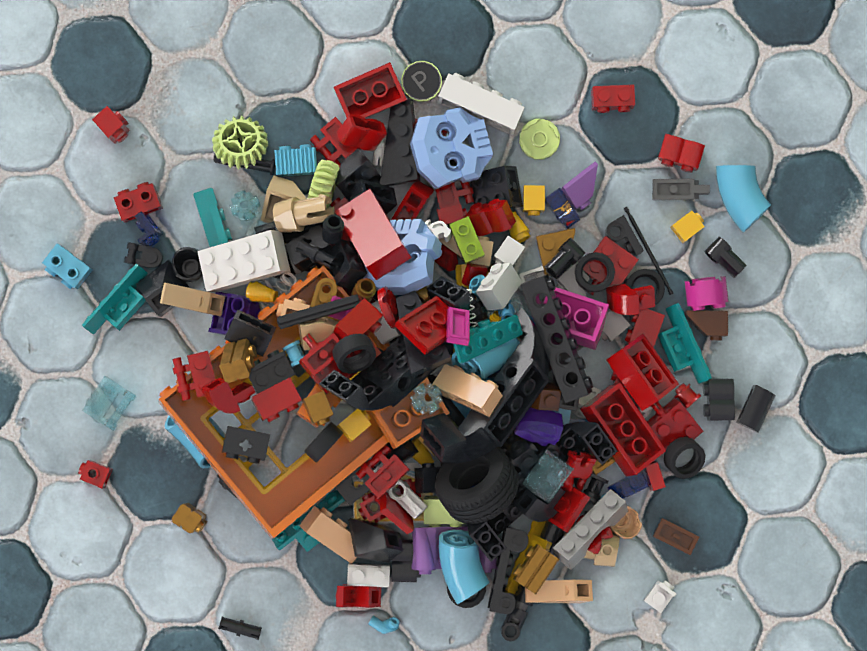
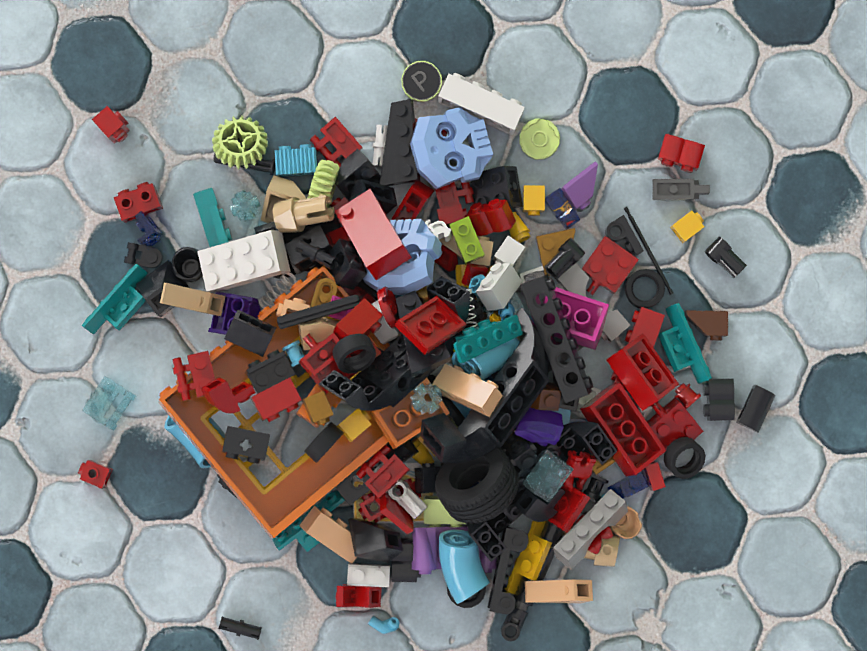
medium azure brick [42,243,93,289] -> none
pearl gold brick [172,503,208,534] -> none
pearl gold brick [219,338,257,383] -> none
yellow cone [246,281,278,303] -> none
black brick [321,214,344,244] -> none
red slope [334,62,407,118] -> none
red brick [337,114,387,151] -> none
pearl gold brick [351,278,376,302] -> none
dark pink tile [446,307,470,346] -> none
pearl gold brick [513,544,559,594] -> none
black tyre [575,252,615,293] -> none
red brick [591,85,635,113] -> none
red brick [606,284,655,315] -> none
white bracket [644,580,677,613] -> none
reddish brown plate [653,518,699,555] -> none
dark pink brick [684,276,729,311] -> none
medium azure brick [716,165,771,233] -> none

